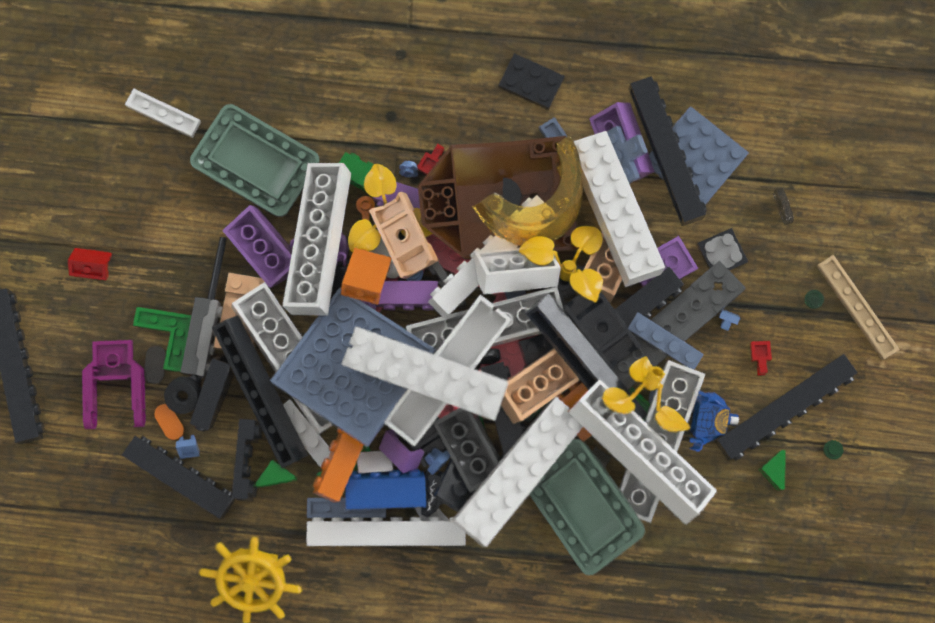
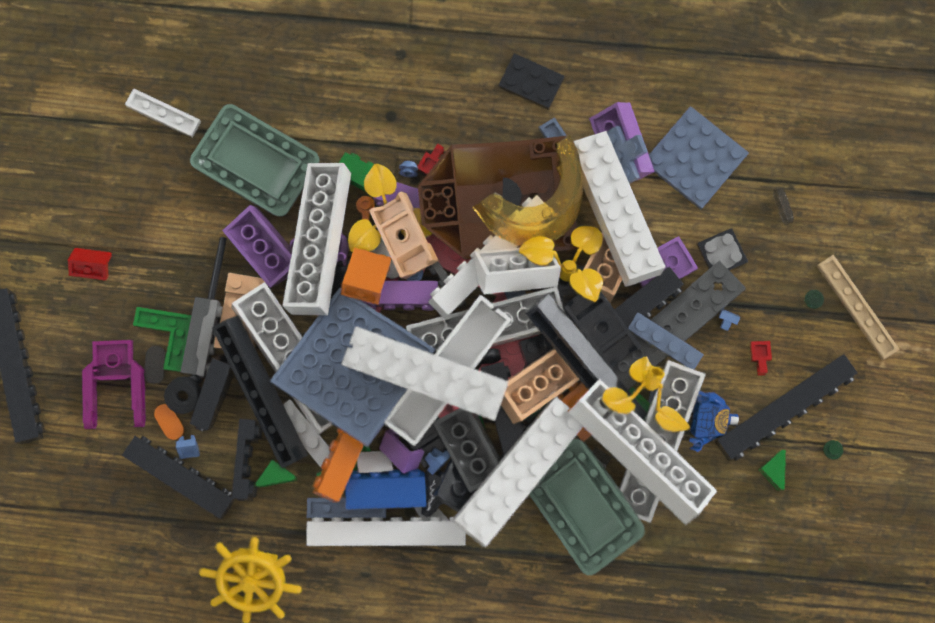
black brick [628,76,707,226] -> none

